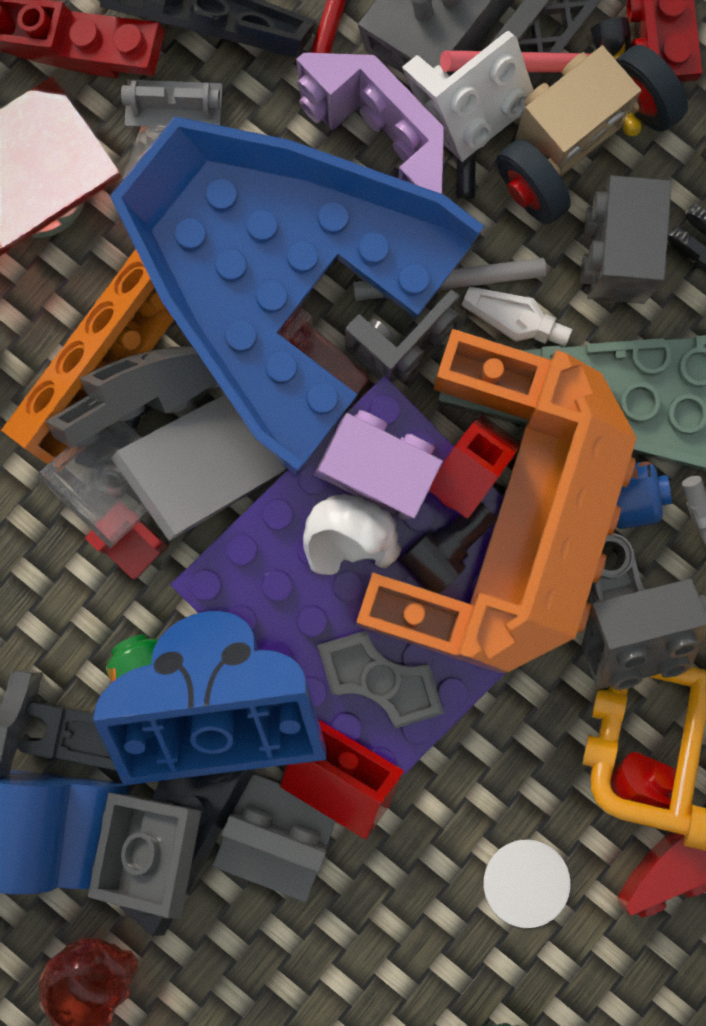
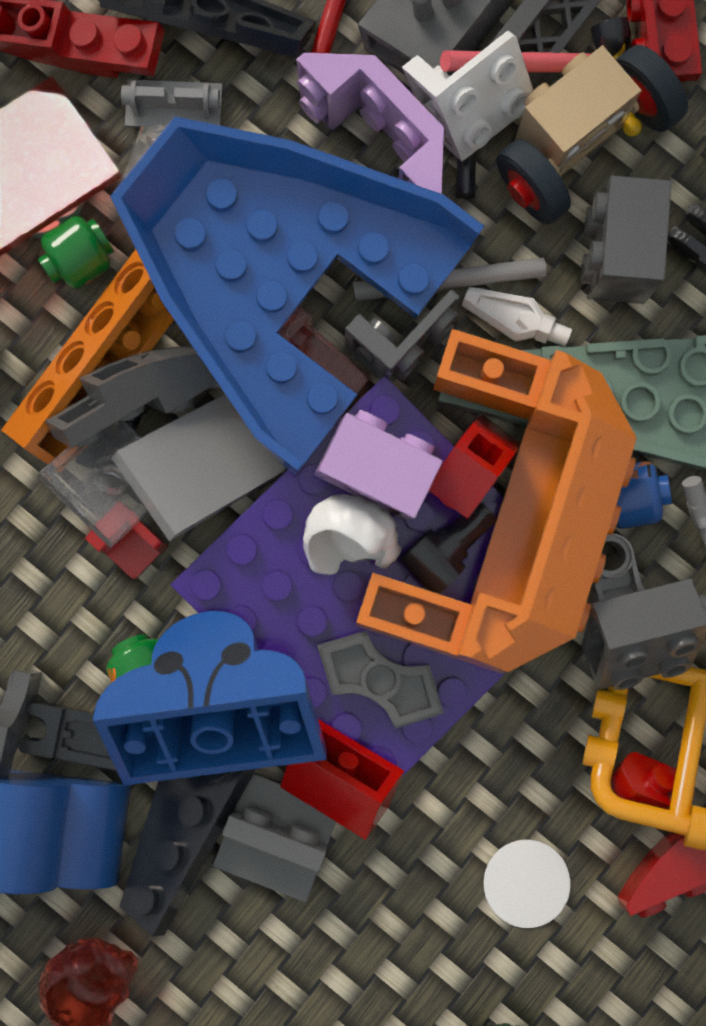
dark grey plate [88,793,201,918] -> none
none -> green head [38,216,114,289]

